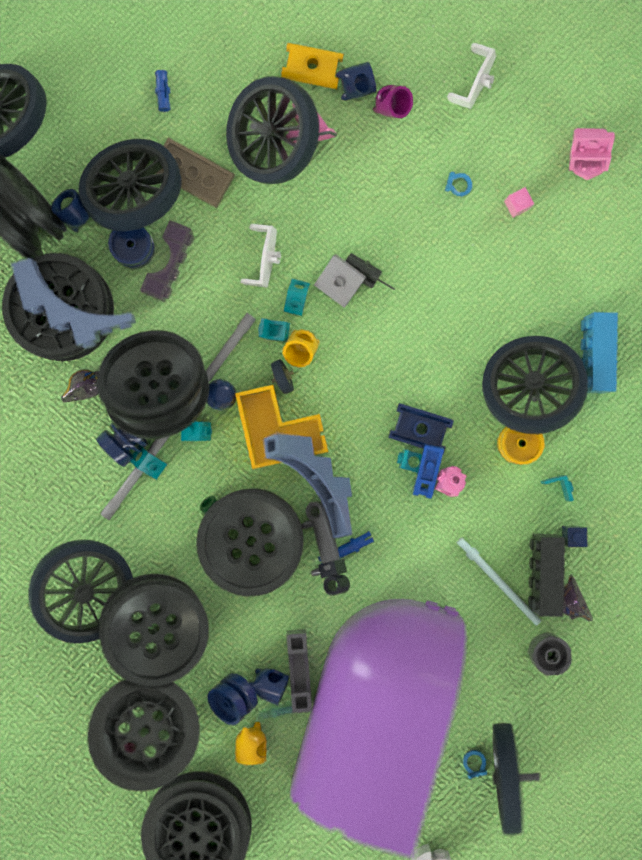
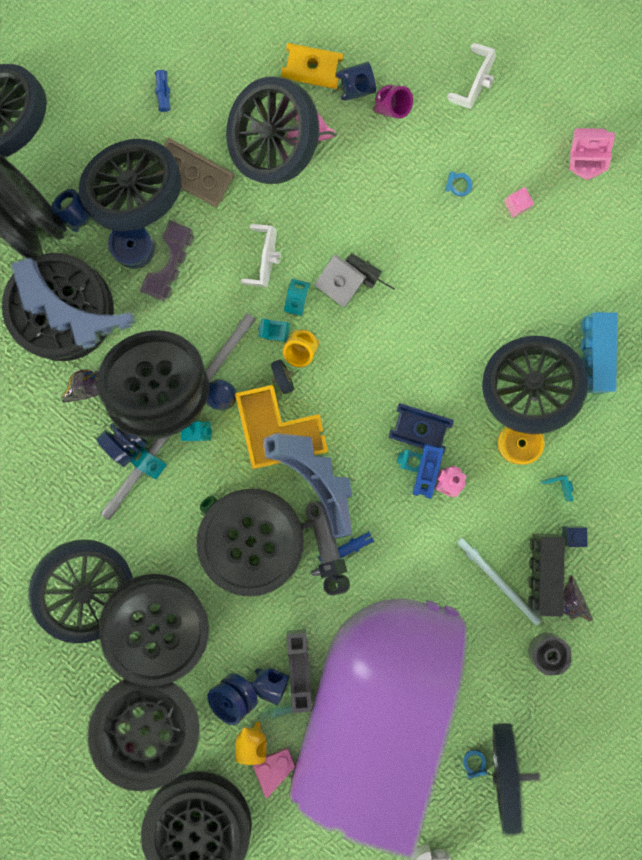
none -> bright pink wing [253,747,295,798]

